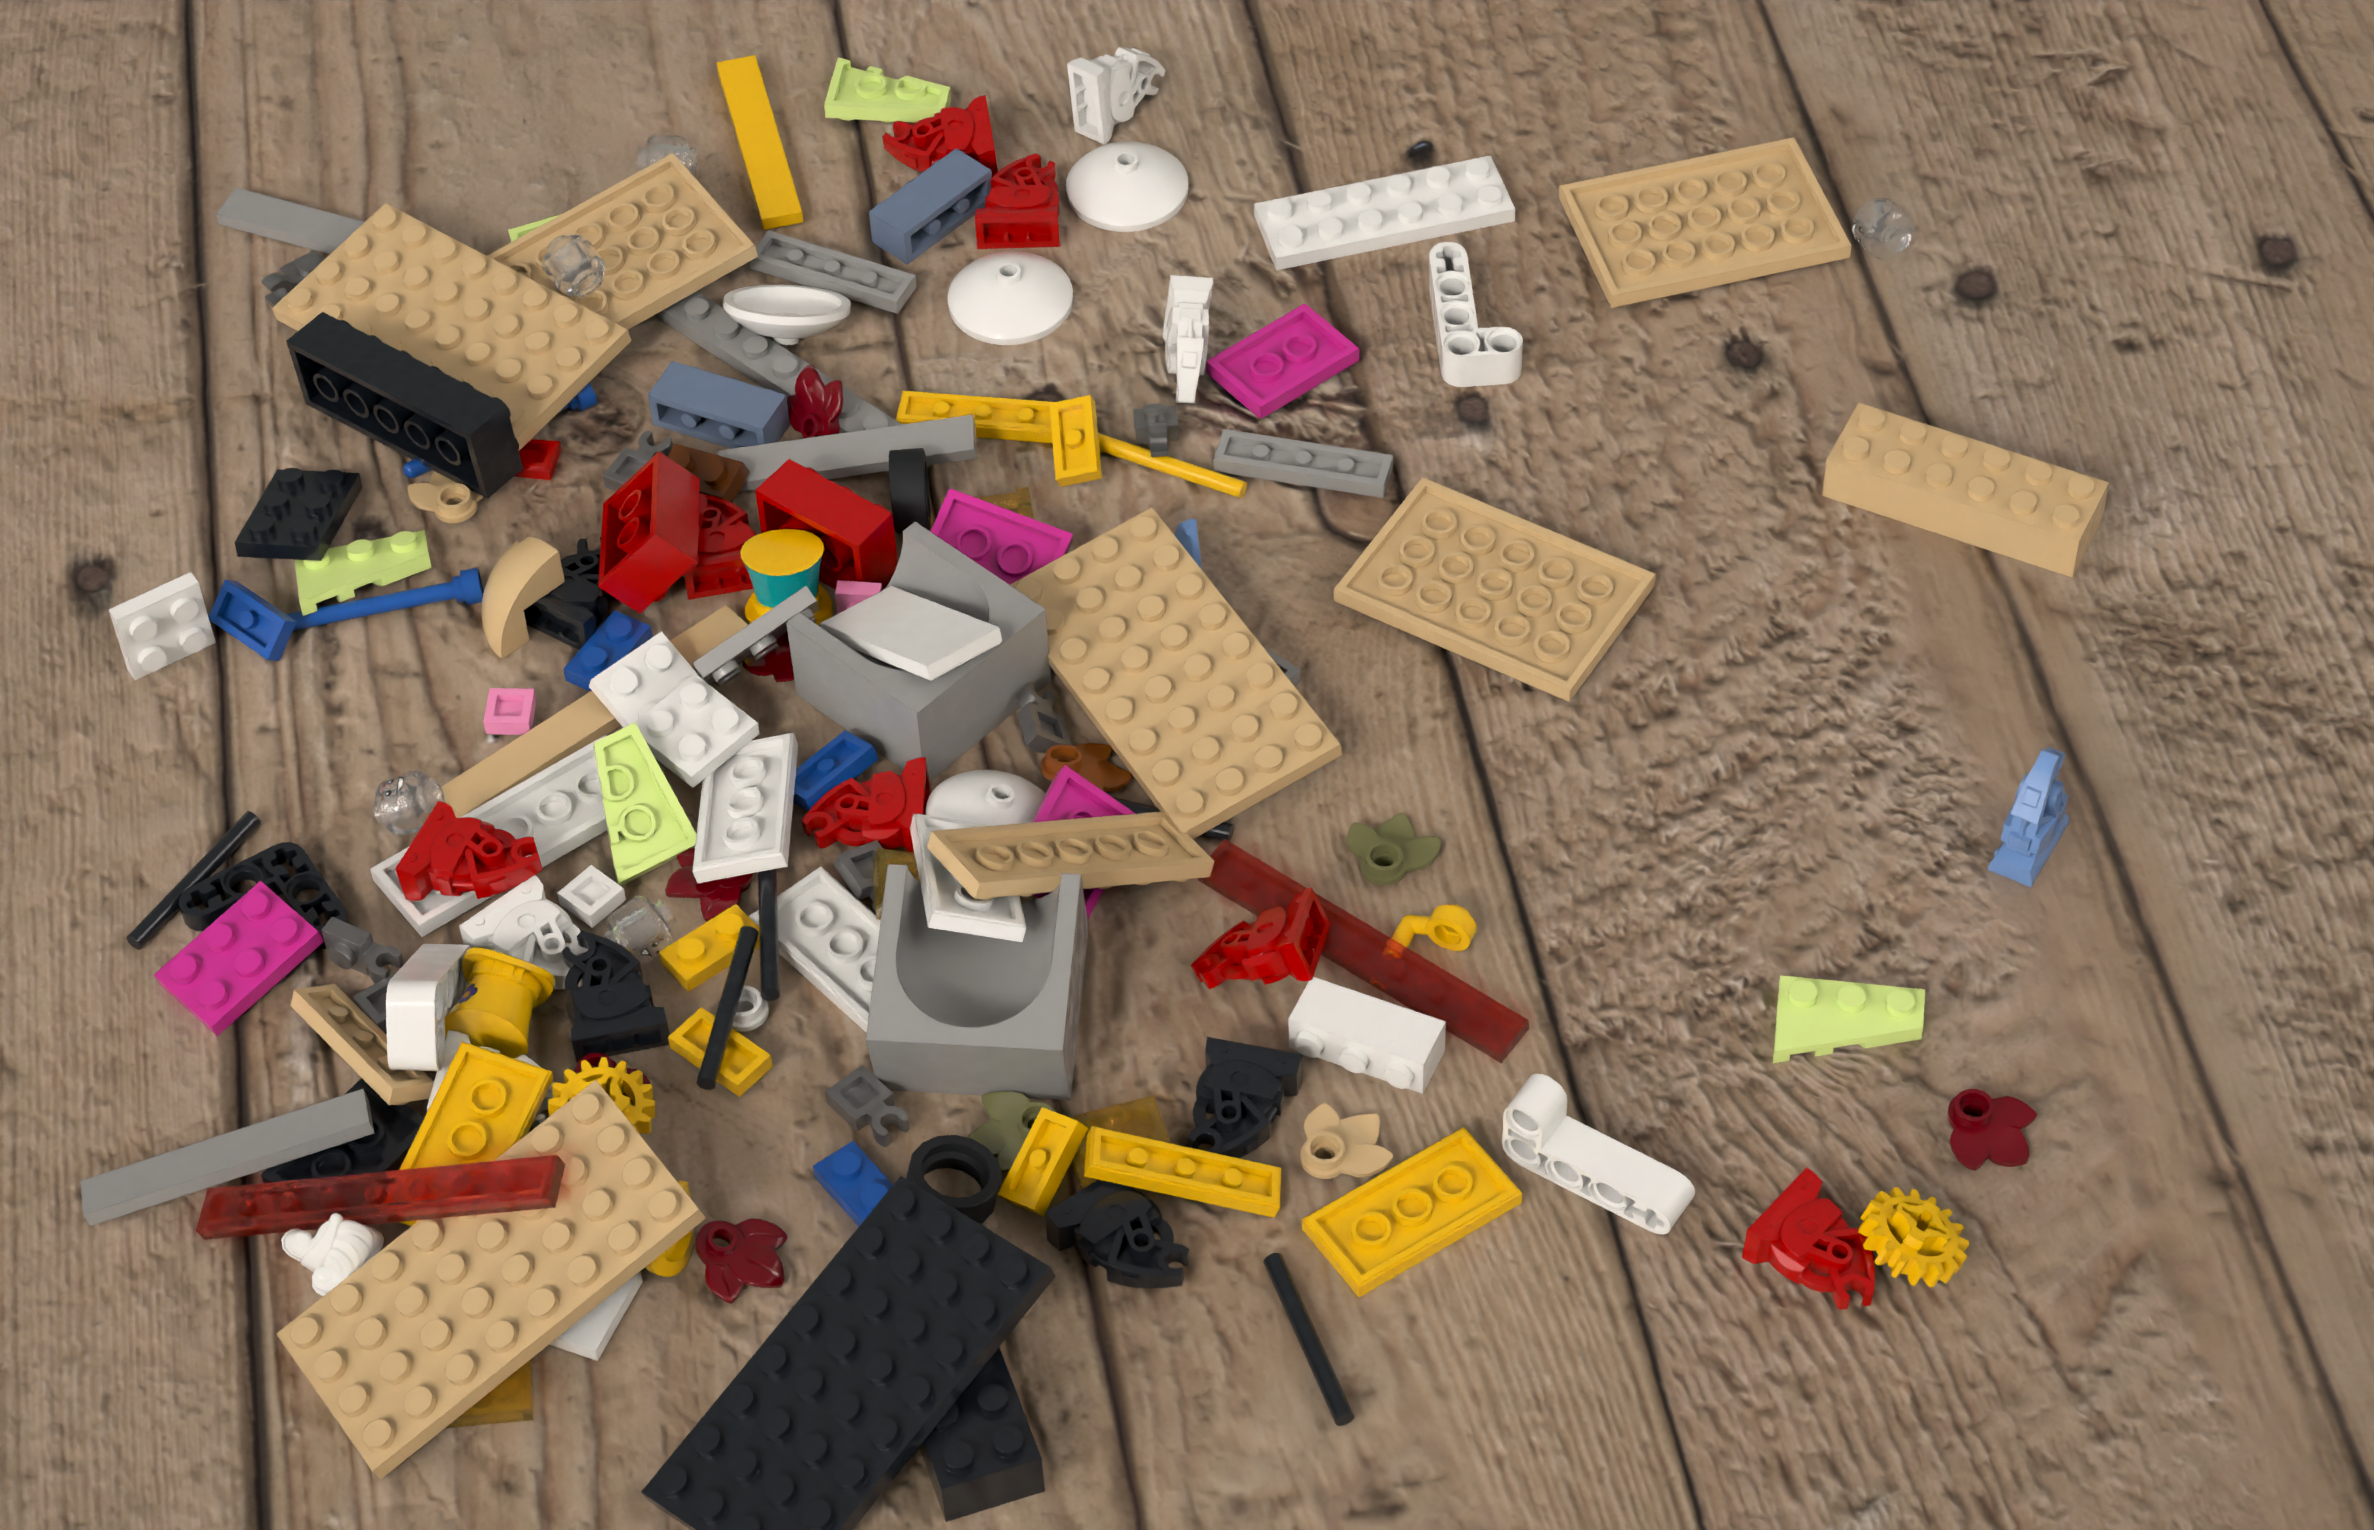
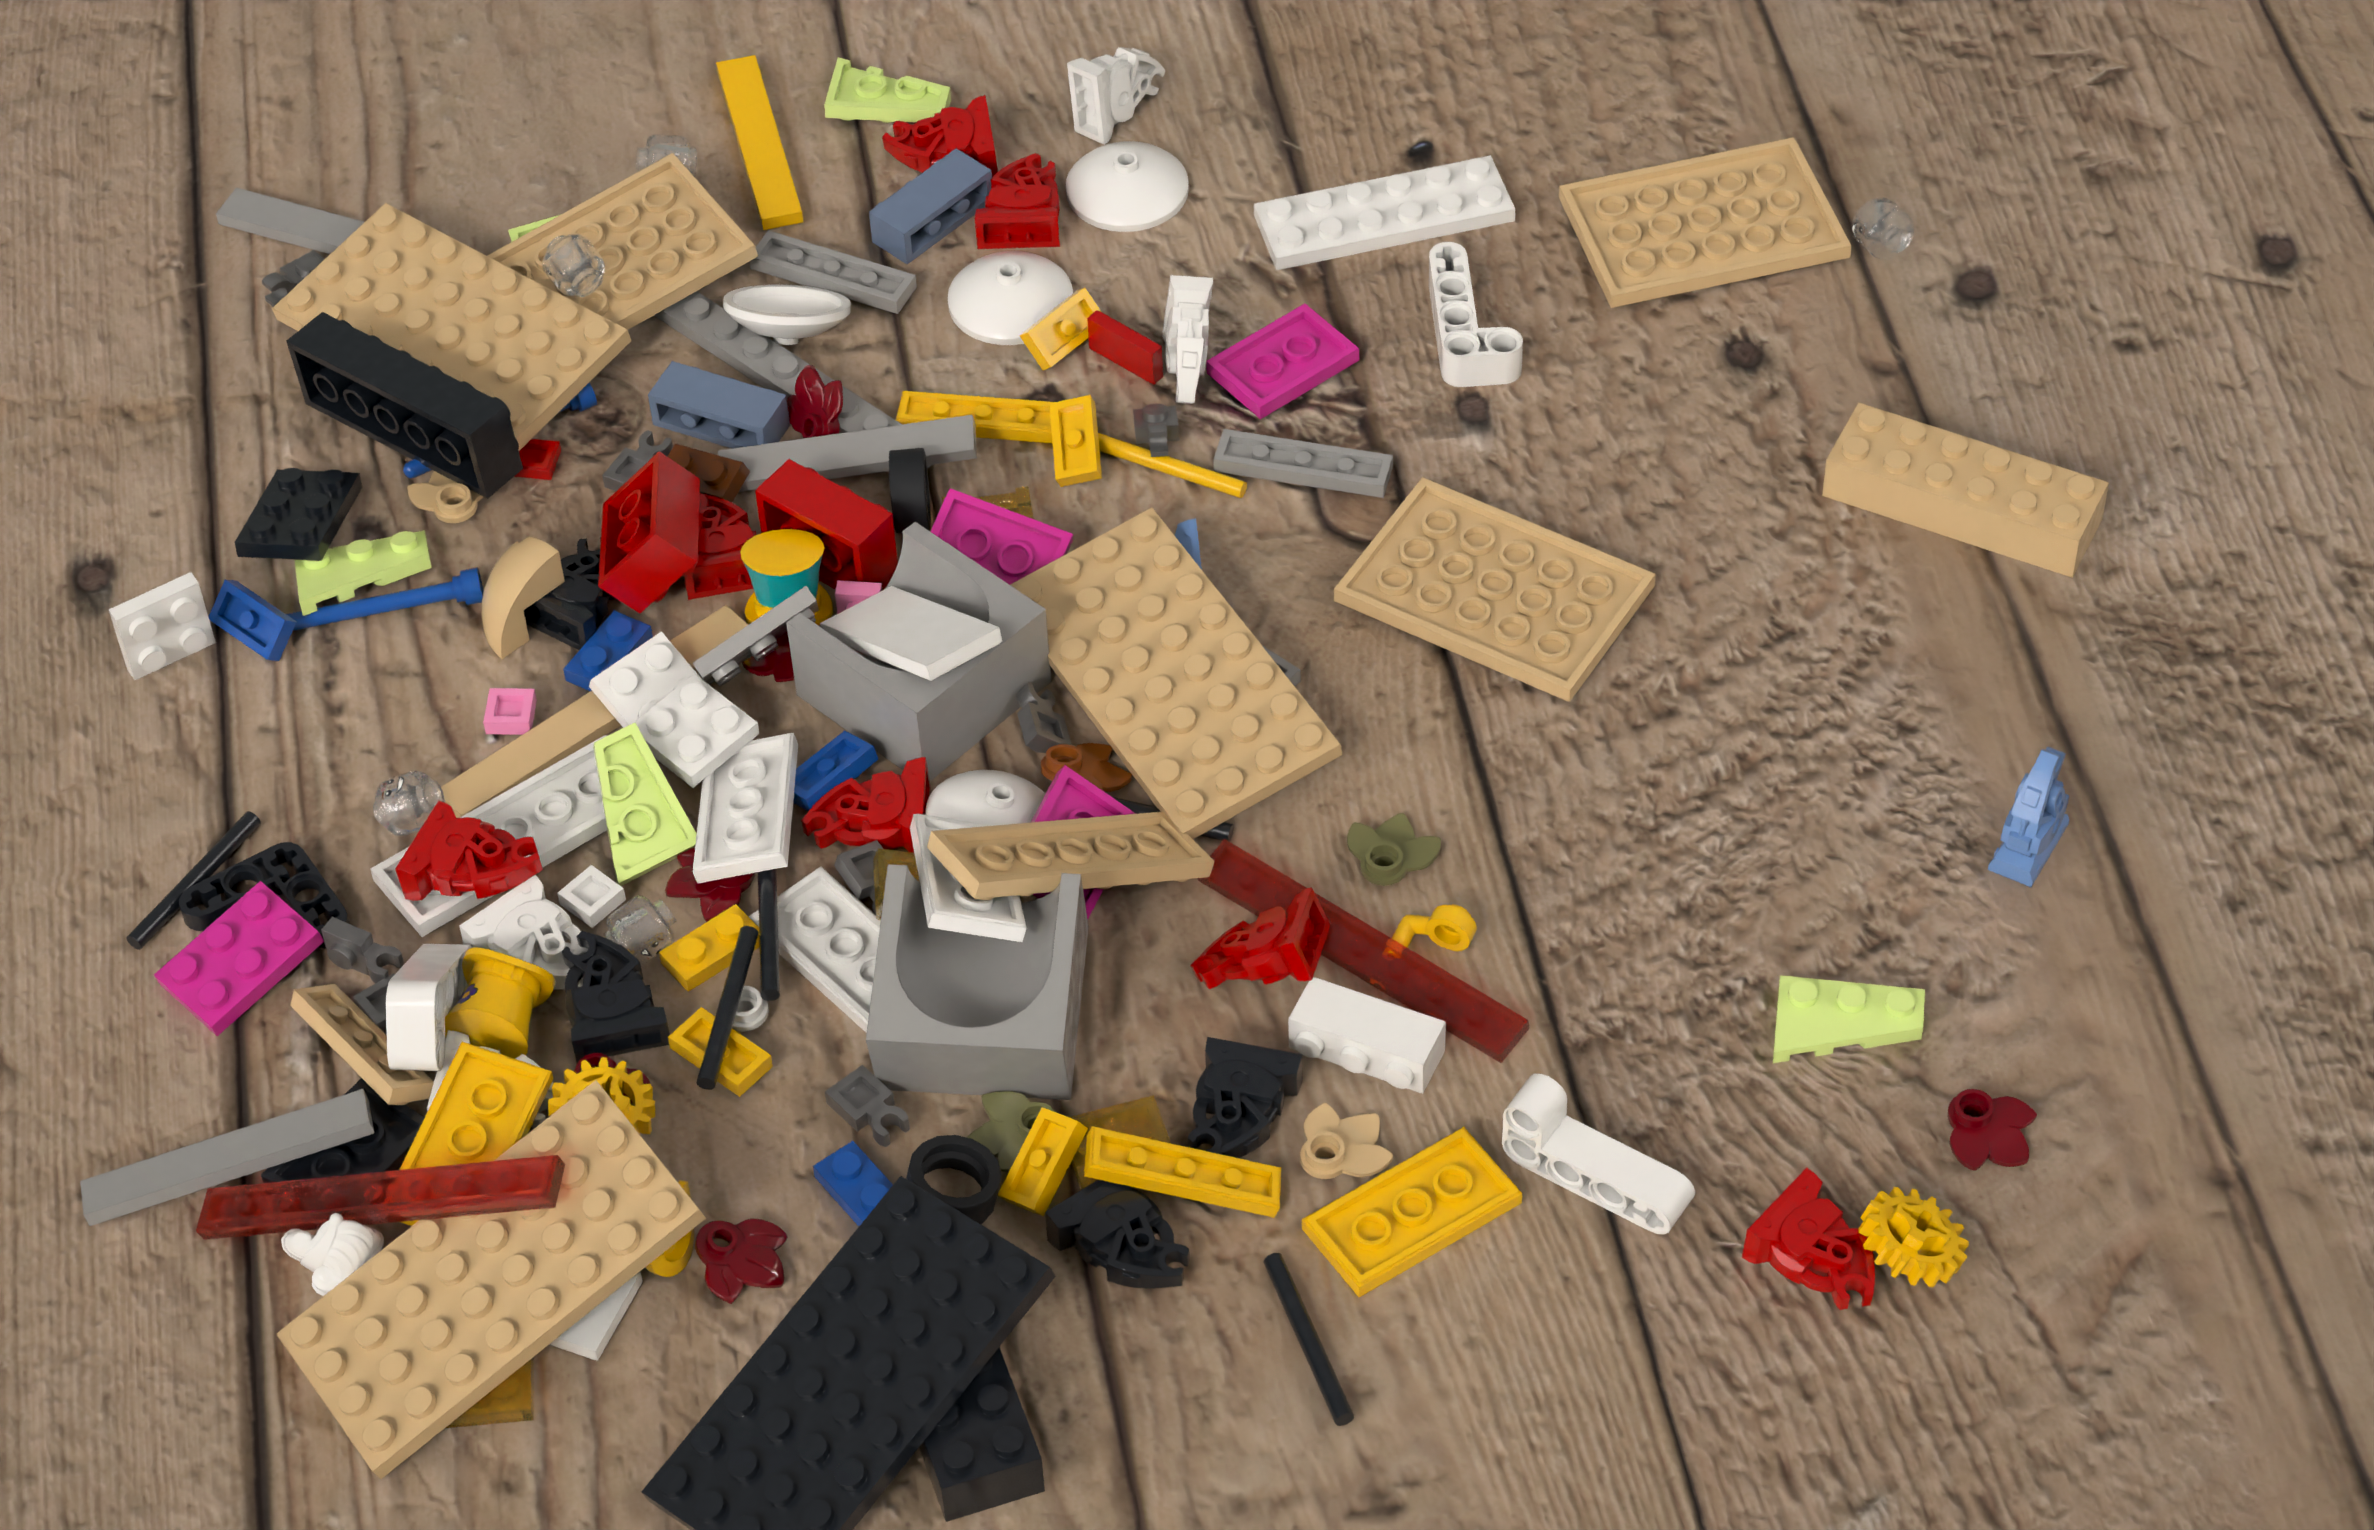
none -> yellow plate [1019,287,1101,370]
none -> red tile [1087,310,1163,385]

